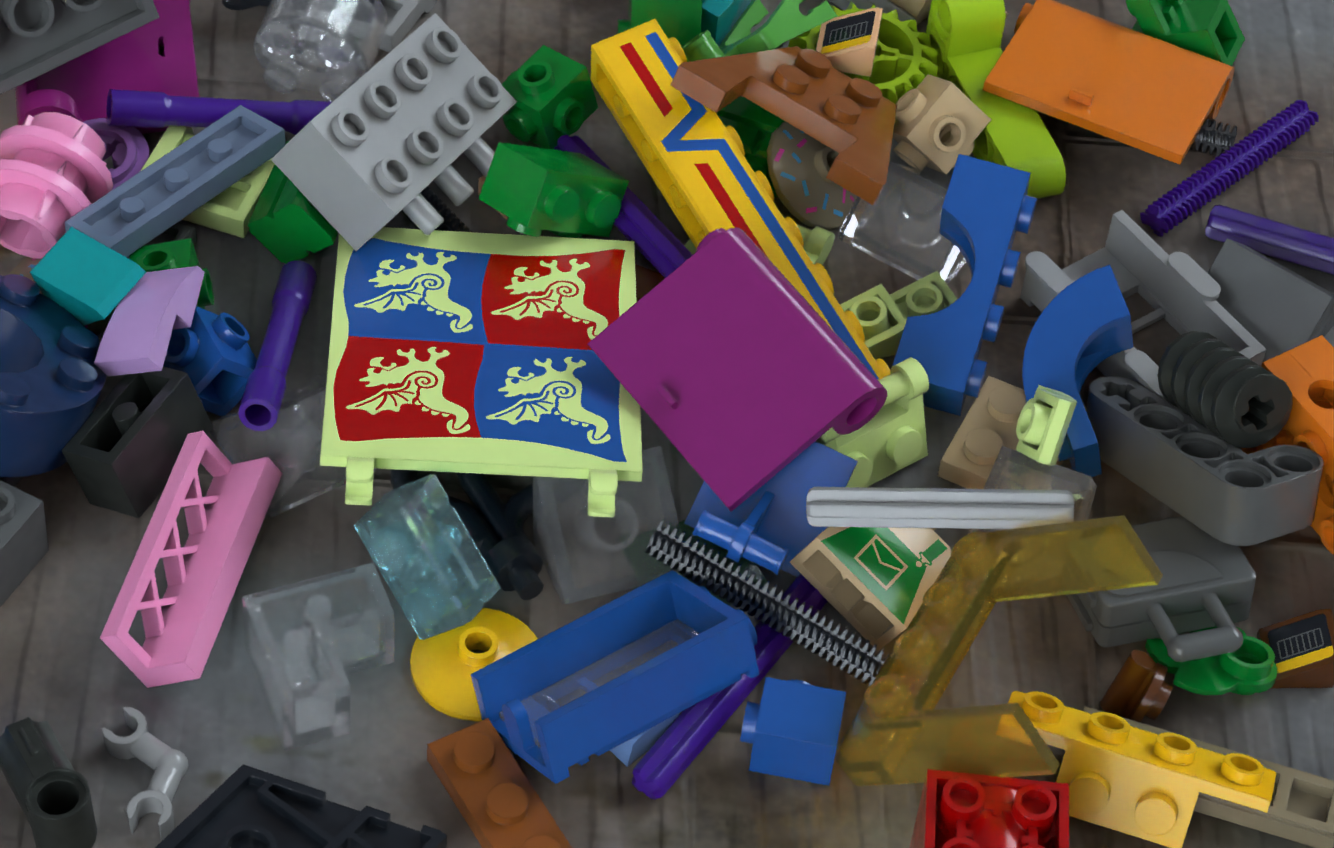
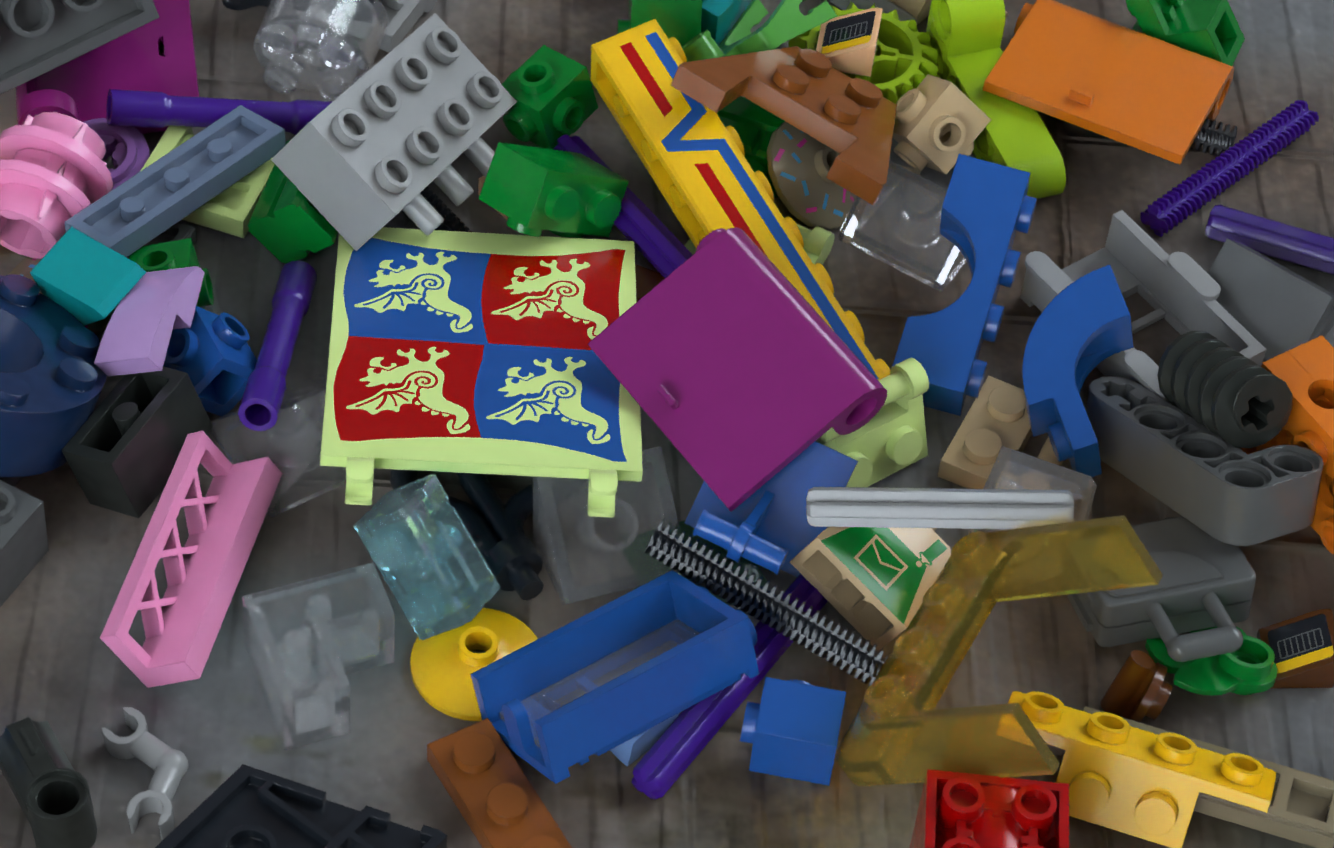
yellowish green slope [840,271,957,359] -> none
yellowish green slope [1016,385,1077,466] -> none

